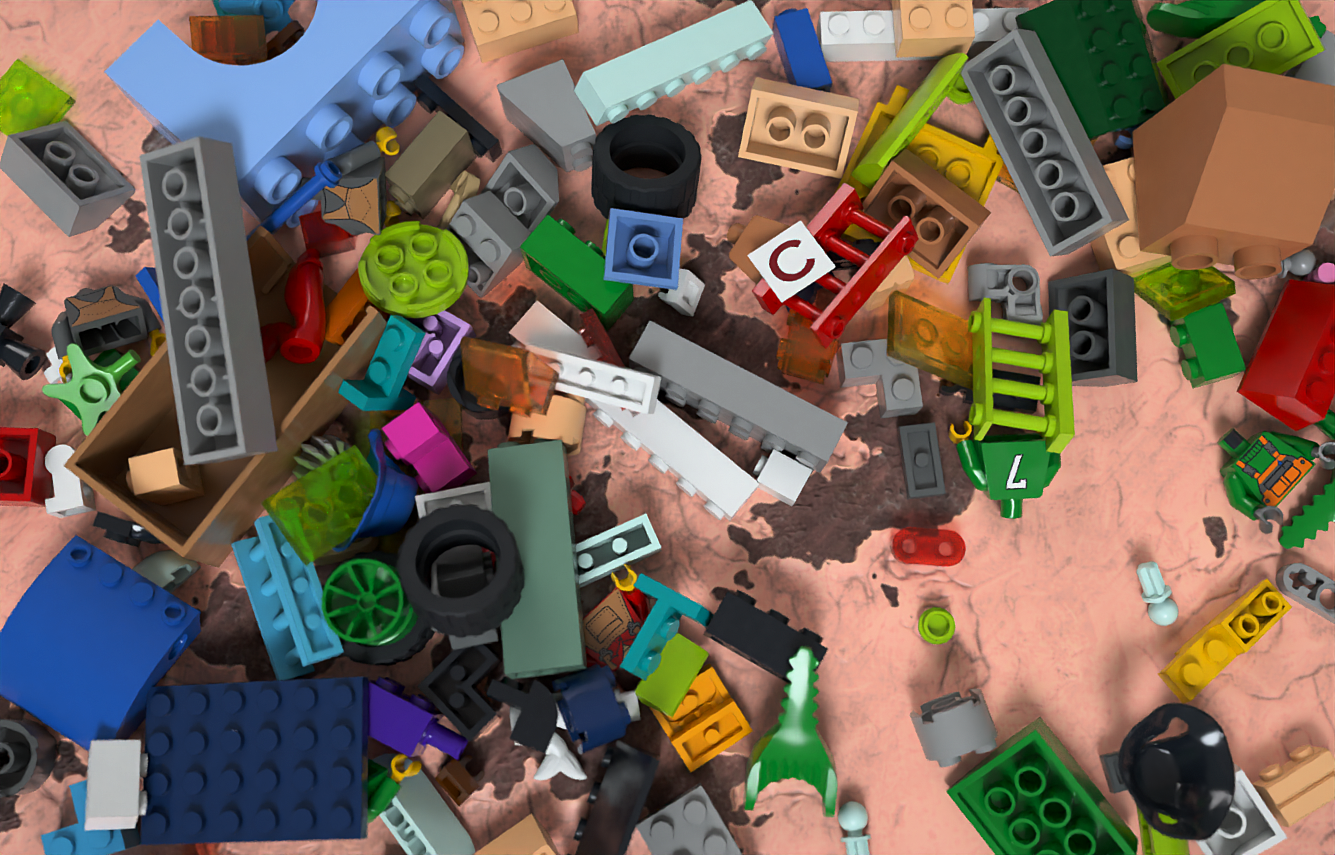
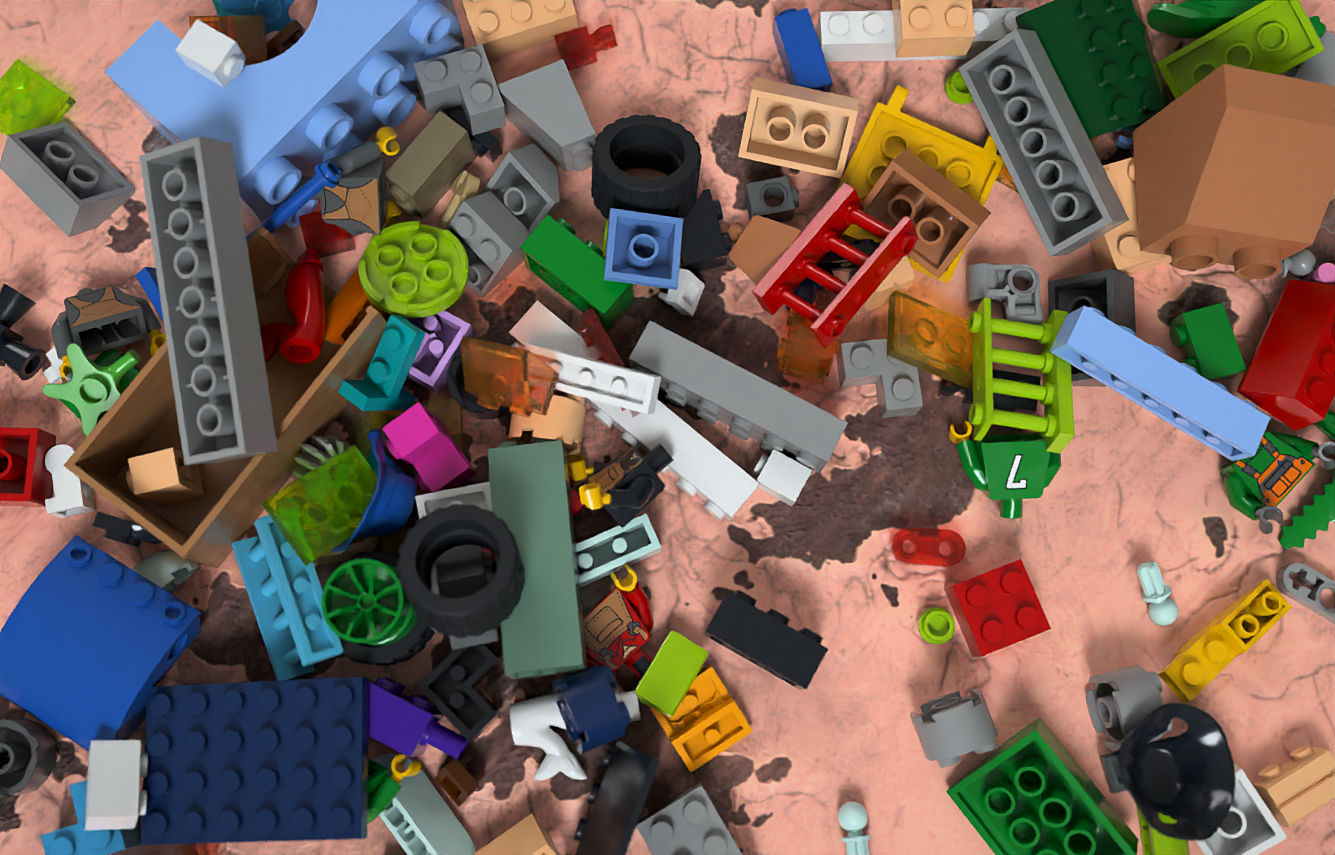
black brick [486,677,558,755] -> none
light aqua brick [574,0,774,126] -> none
teal bracket [620,573,714,681] -> none
green animal [743,646,837,818] -> none
white sticker [747,220,836,303] -> none
lime slope [851,53,969,190] -> none
dark grey plate [897,422,946,500] -> none
clear neon green plate [1134,262,1236,322] -> none
none -> white brick [175,19,246,88]
none -> light grey brick [413,44,506,136]
none -> clear red plate [554,24,617,71]
none -> torso [567,444,674,528]
none -> black slope [680,189,731,273]
none -> dark grey brick [744,176,799,222]
none -> red brick [944,559,1051,657]
none -> light blue brick [1050,306,1270,461]
none -> light grey brick [1086,665,1172,750]

